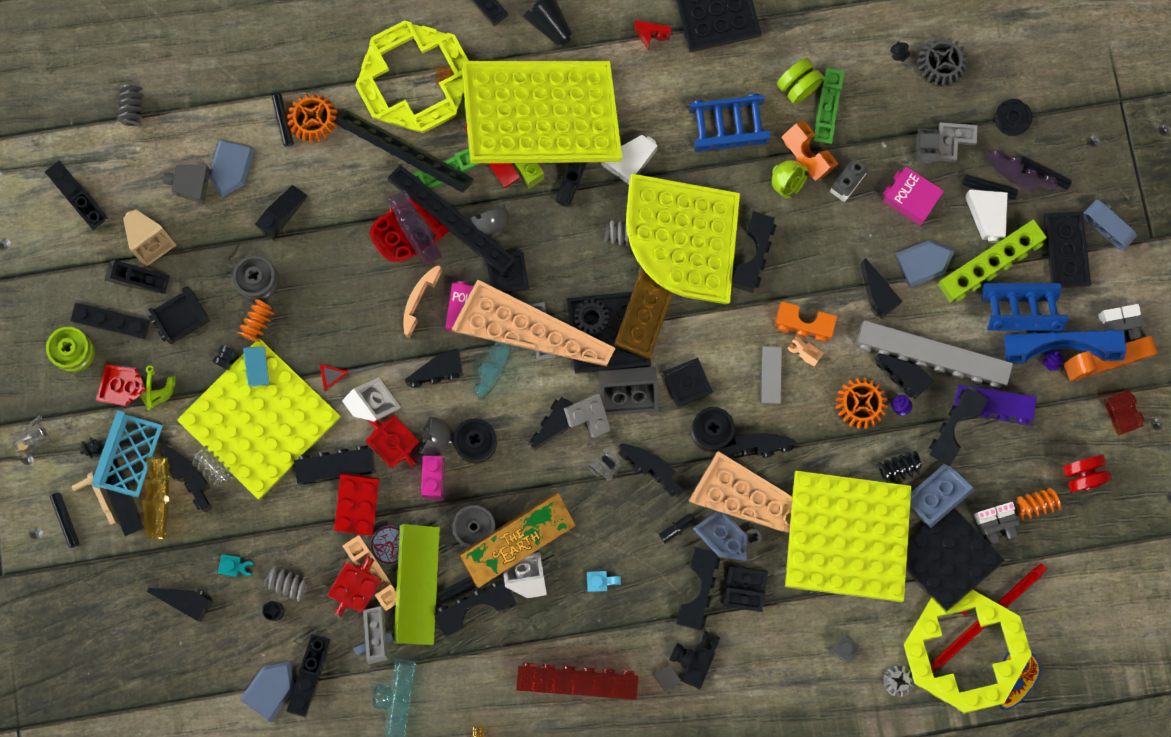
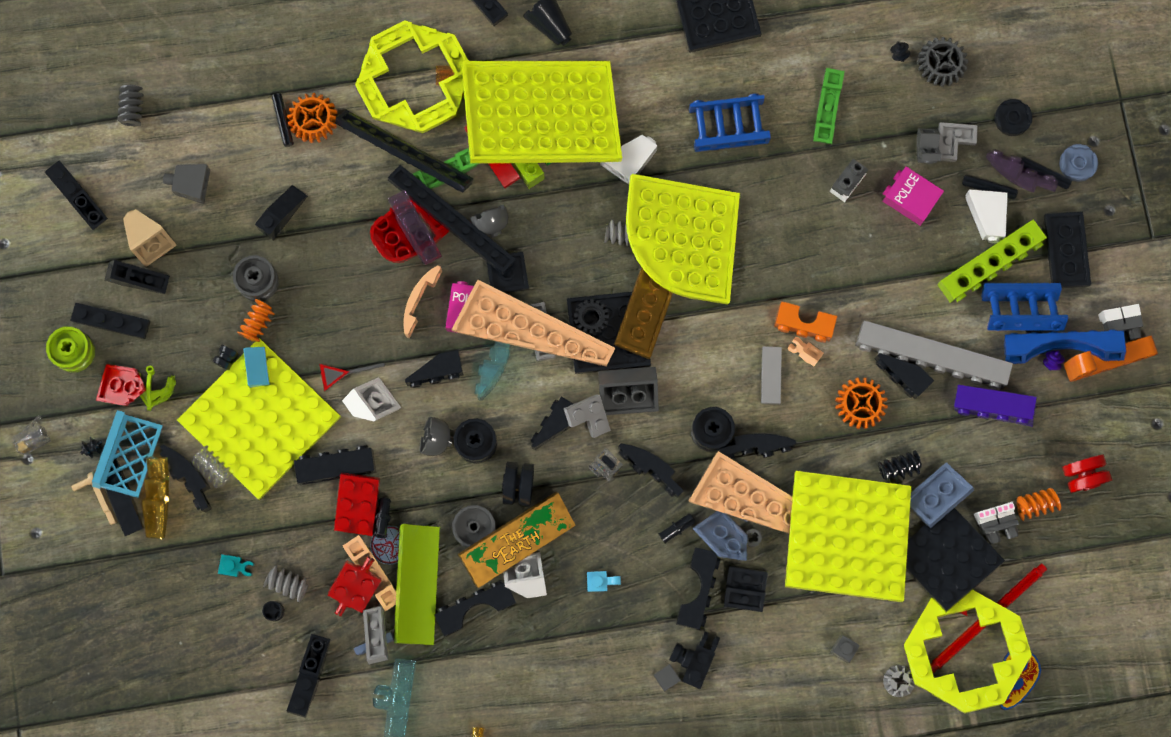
black axle [50,493,80,548] -> none
black slope [147,588,213,622] -> none
black panel [148,286,210,344] -> none
sand blue tile [209,141,255,199] -> none
sand blue tile [240,661,295,722] -> none
red plate [365,414,420,469] -> none
dark pink brick [421,456,446,501] -> none
black axle [438,577,475,602] -> none
clear red brick [516,662,638,700] -> none
black piece [555,162,587,207] -> none
red slope [634,20,672,50] -> none
black plate [662,357,713,408] -> none
black arch [731,212,776,293] -> none
lime cylinder [772,160,808,199] -> none
lime wheel [776,57,825,105] -> none
orange arch [781,120,839,181] -> none
black slope [860,258,903,319] -> none
dark purple wheel [891,395,913,416] -> none
sand blue tile [895,240,955,288] -> none
black arch [929,386,990,466] -> none
sand blue beam [1083,200,1137,251] -> none
clear red brick [1104,390,1144,436] -> none
none -> black pin [375,498,391,539]
none -> black wheel [502,461,534,507]
none -> sand blue tile [1059,144,1098,182]

